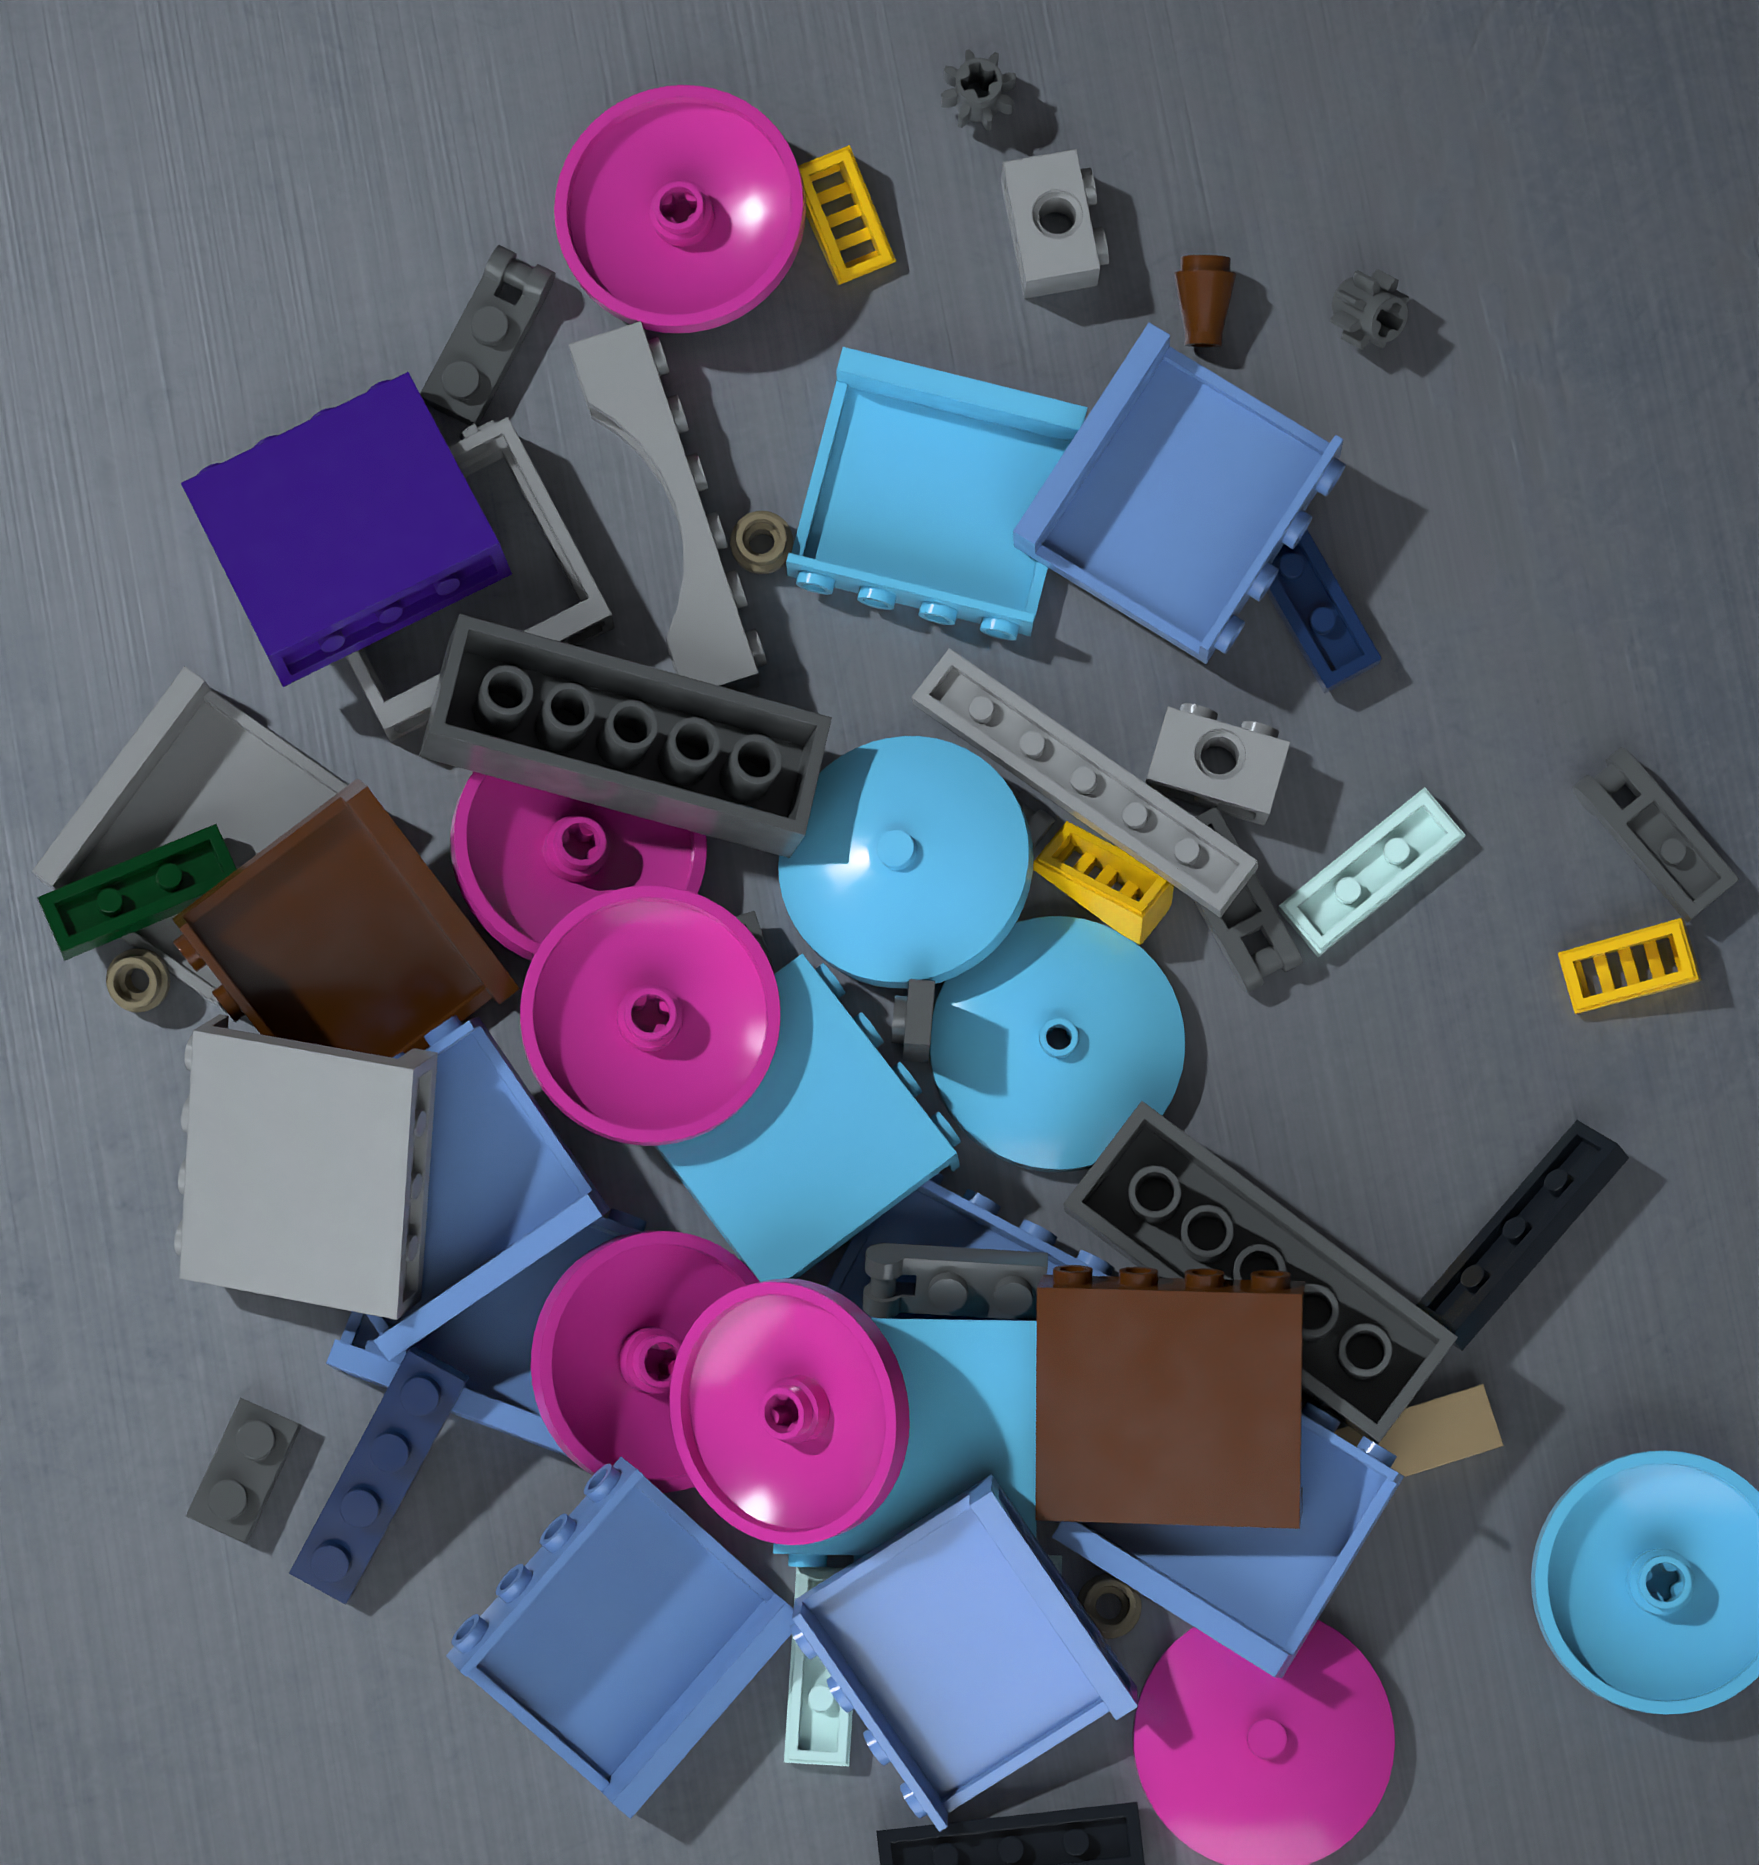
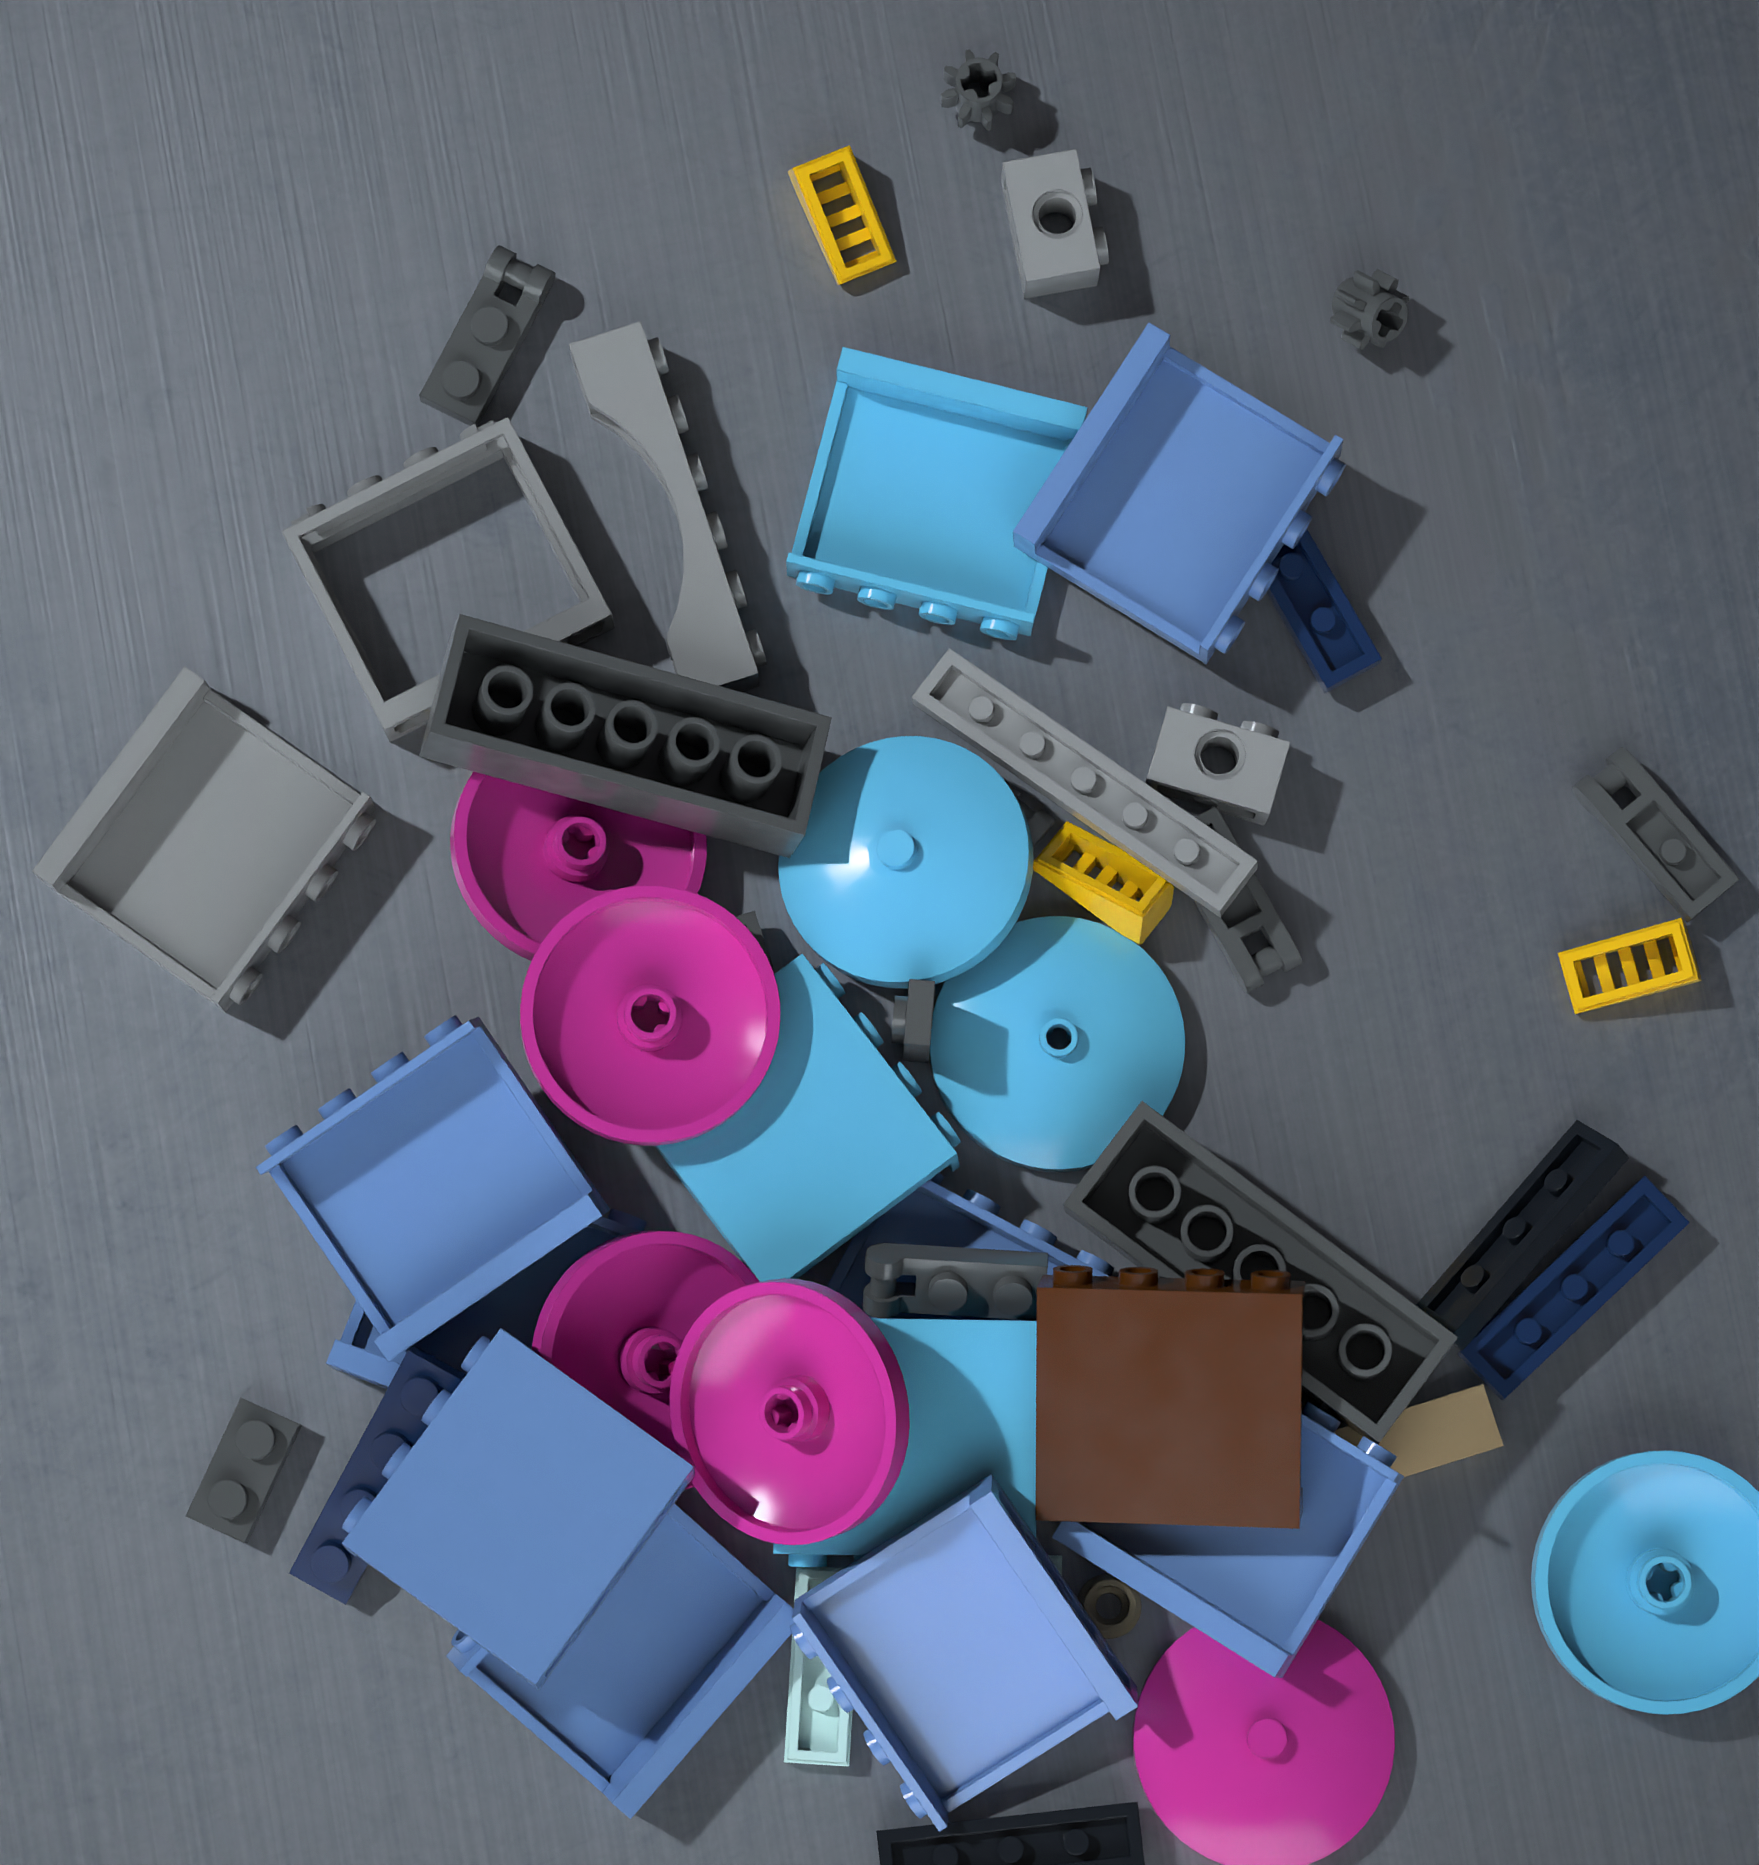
dark green plate [37,824,237,961] -> none
dark tan plate [106,948,171,1013] -> none
reddish brown panel [172,778,520,1058] -> none
light grey panel [174,1014,438,1320] -> none
dark purple panel [181,372,512,687] -> none
dark pink dish [554,85,806,334] -> none
dark tan plate [730,511,793,574] -> none
reddish brown cone [1174,255,1236,348] -> none
light aqua tile [1277,787,1466,957] -> none
none -> medium blue panel [342,1328,695,1690]
none -> dark blue plate [1457,1176,1690,1400]

